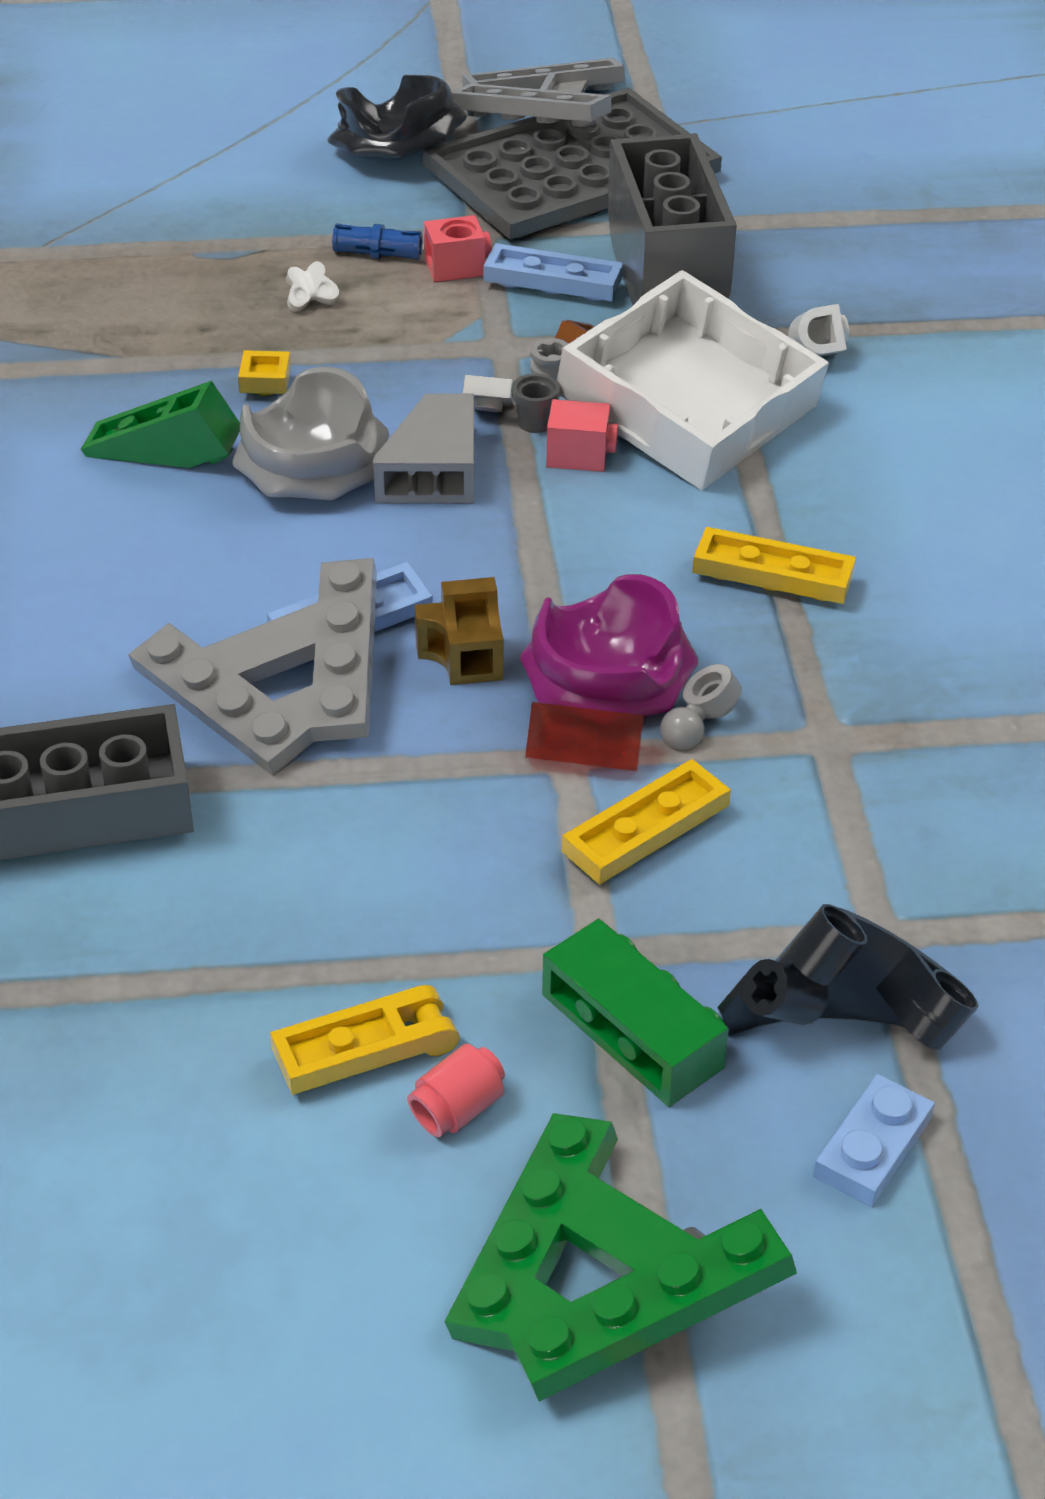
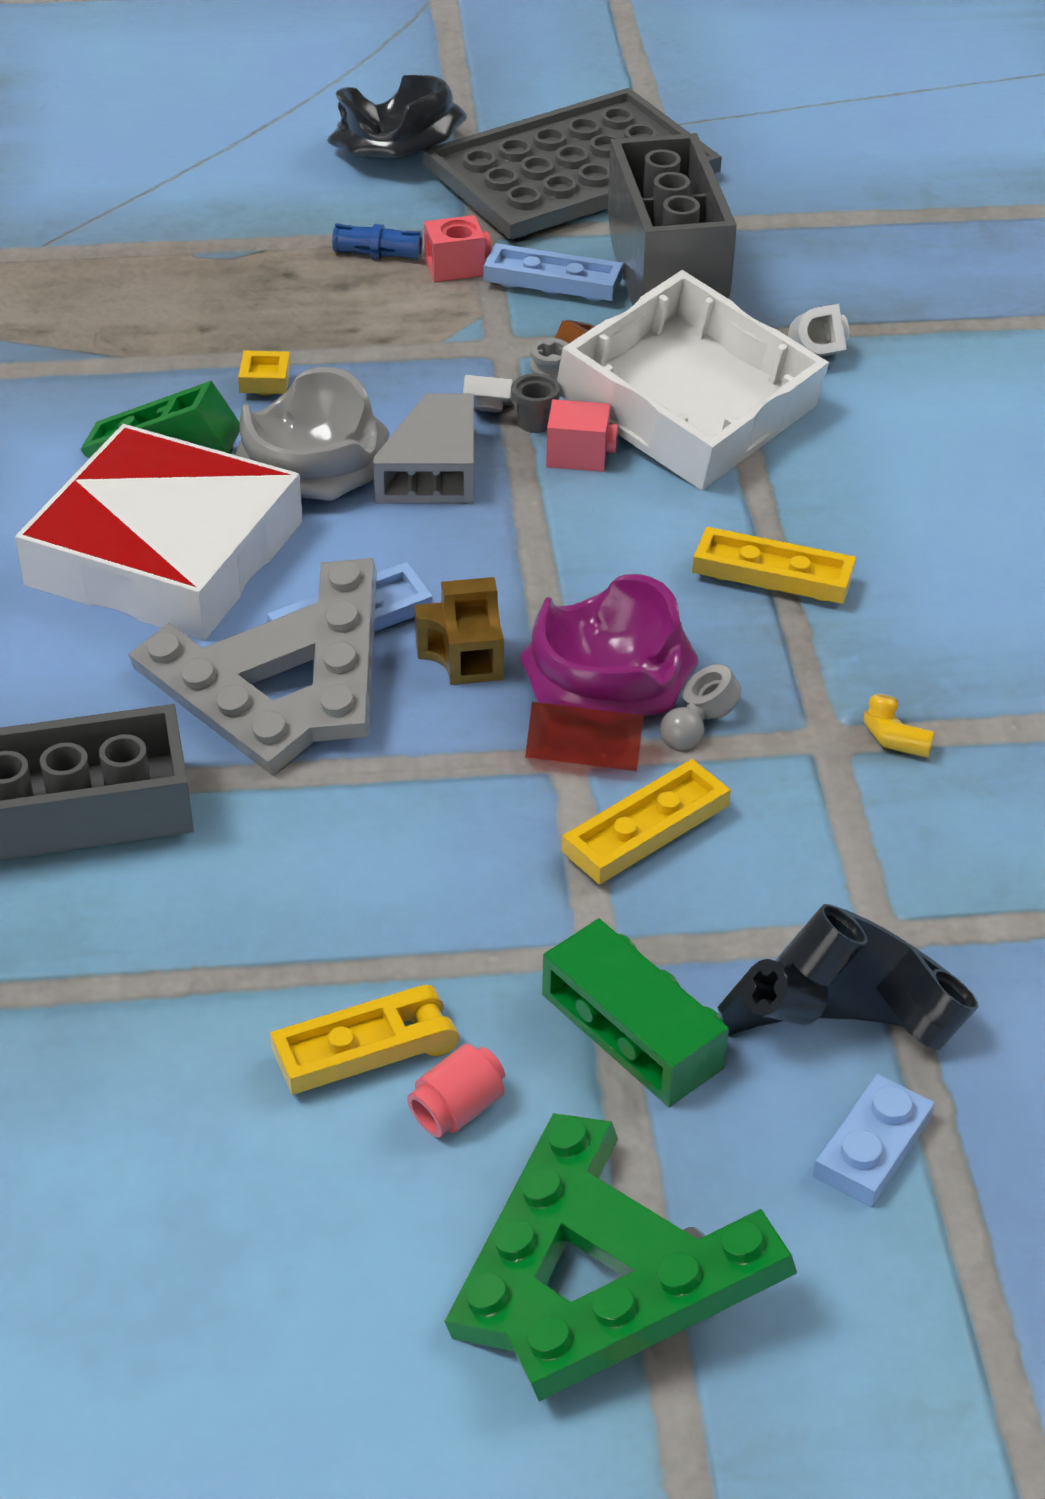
white piece [286,261,339,312] -> none
light grey plate [452,58,625,127] -> none
none -> white tile [15,424,303,641]
none -> yellow arm [863,694,935,758]

